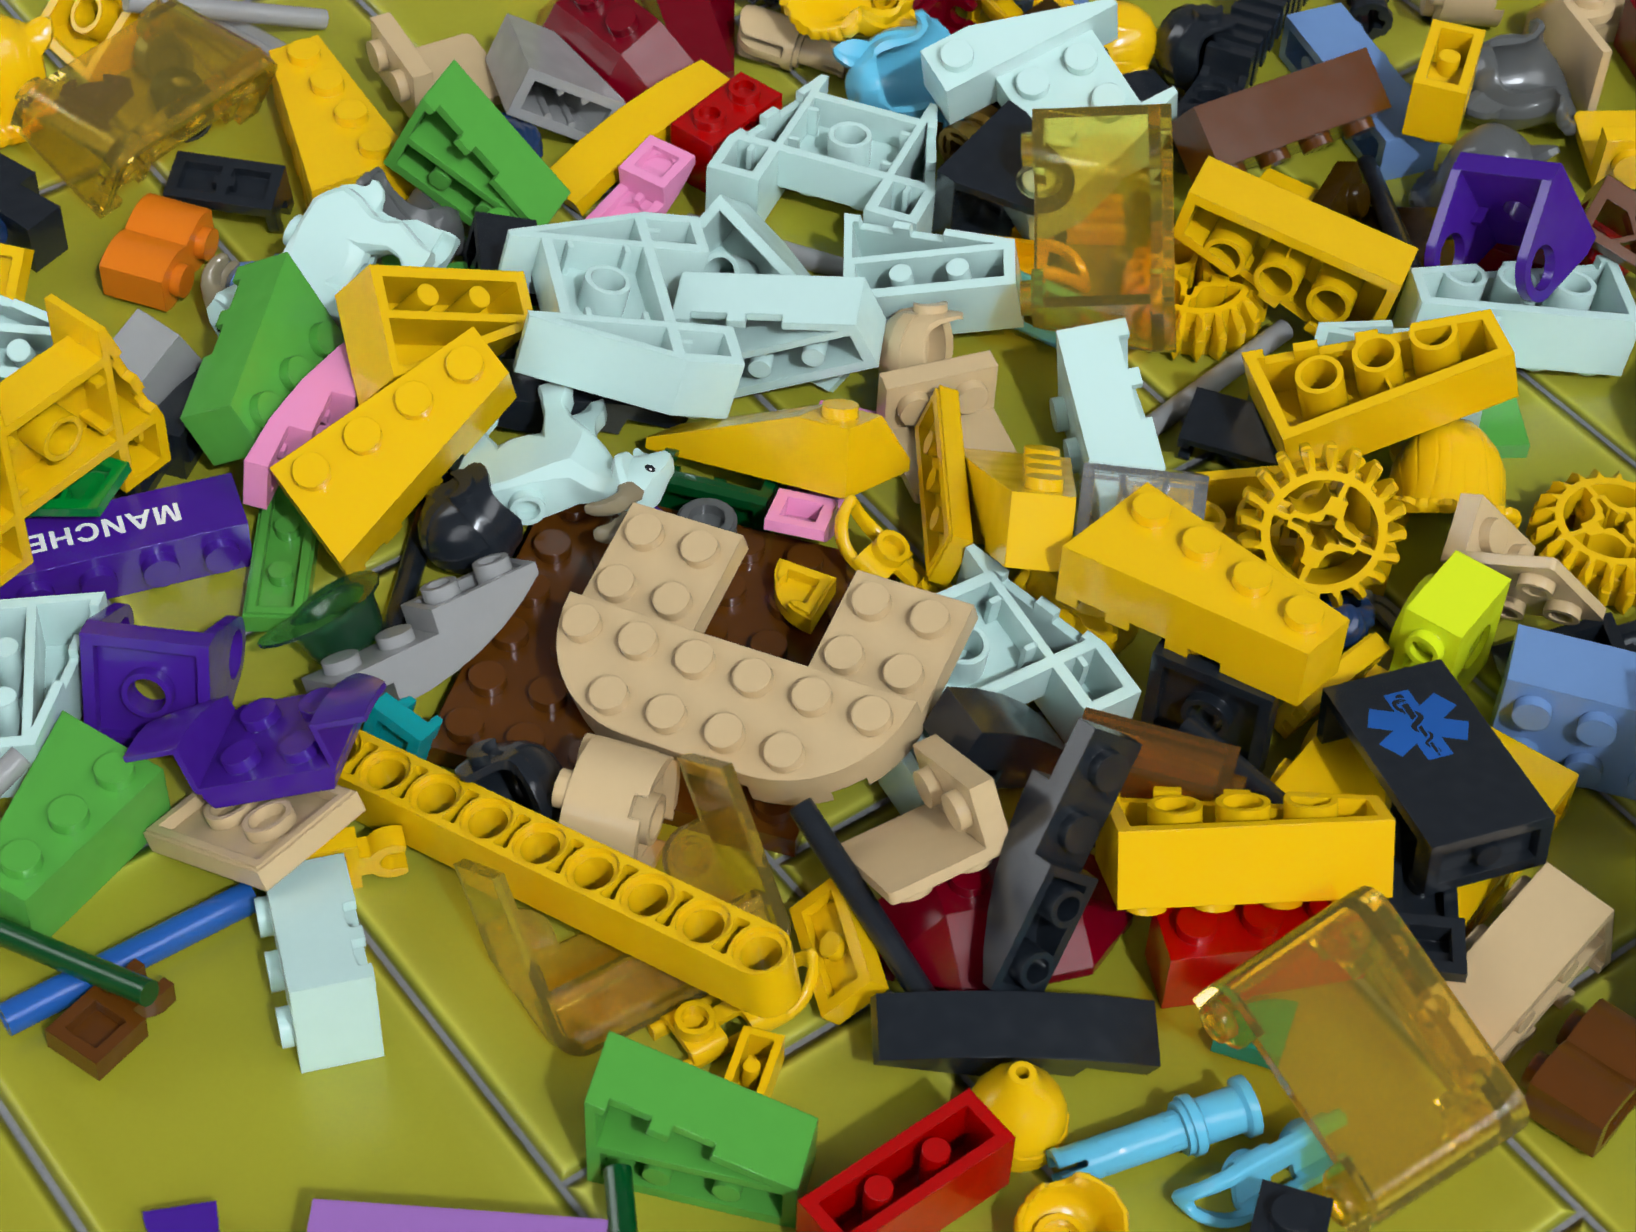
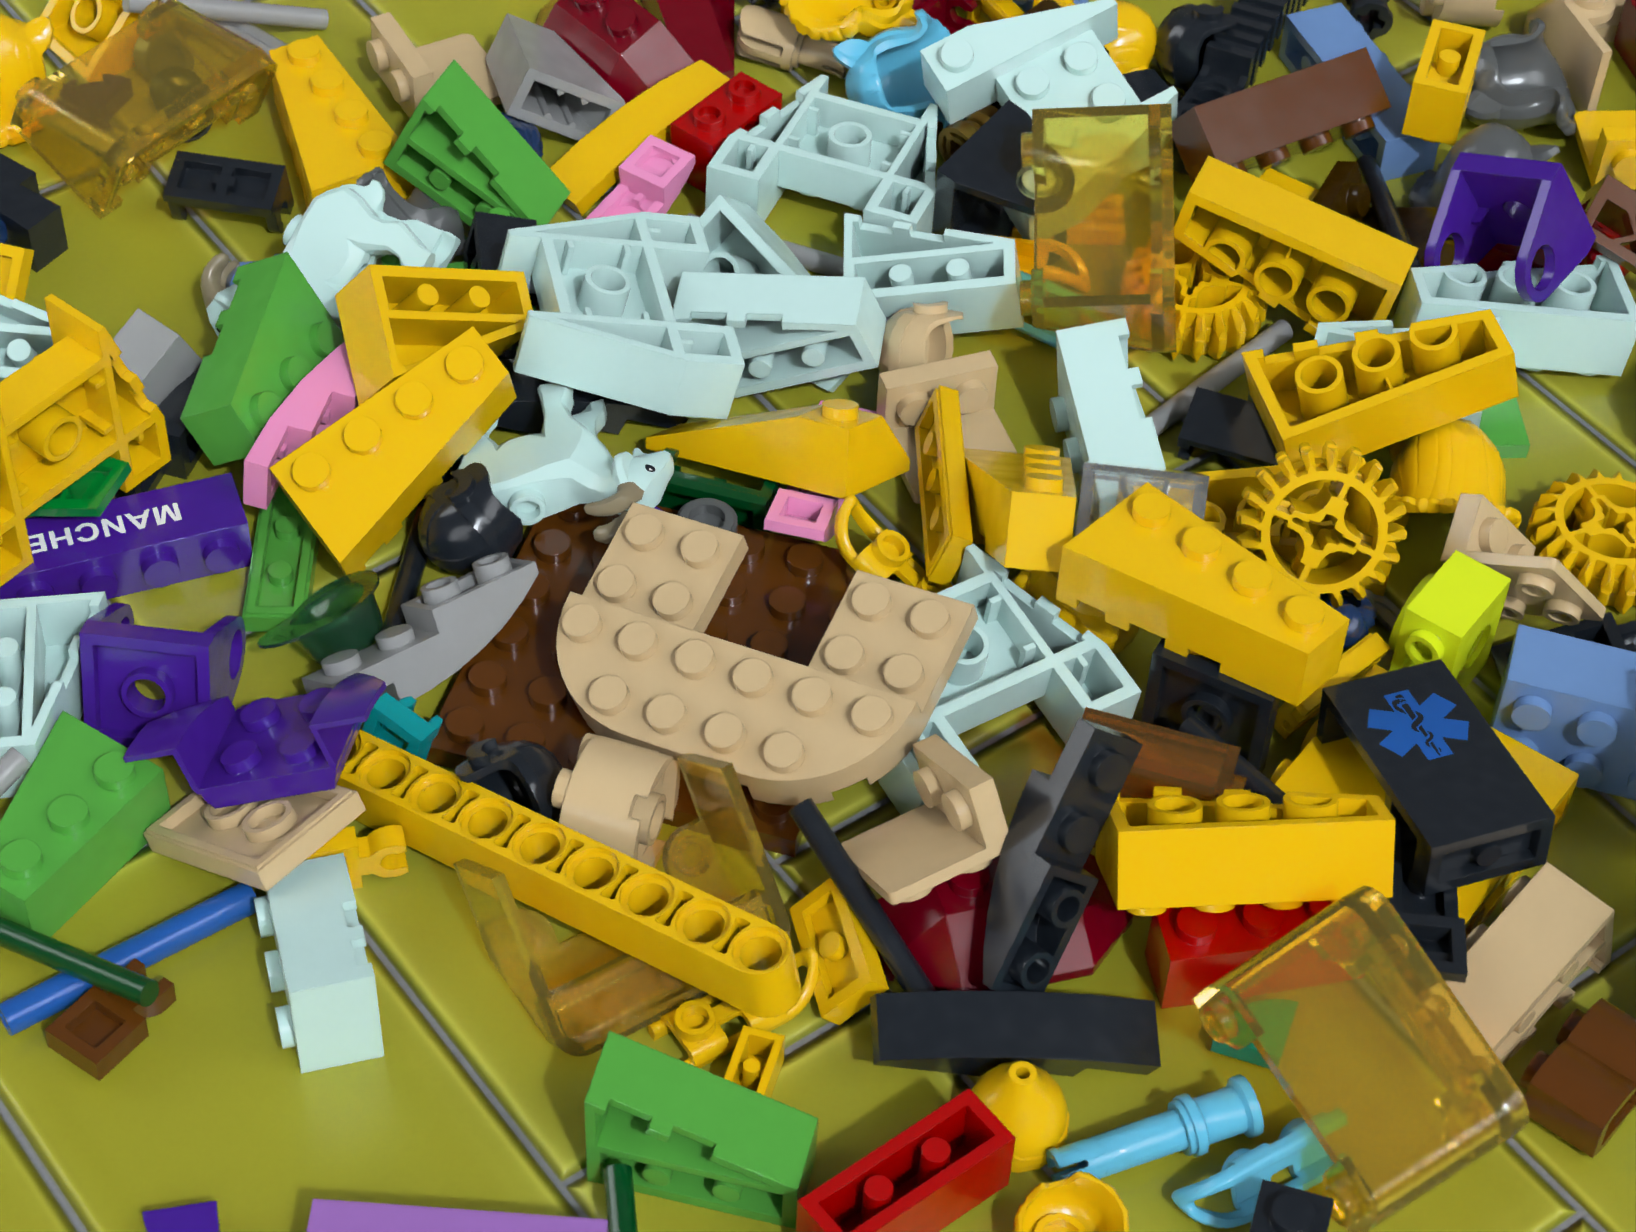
orange brick [99,193,219,312] -> none
yellow tile [774,558,837,634] -> none
black slope [923,687,1065,789] -> none

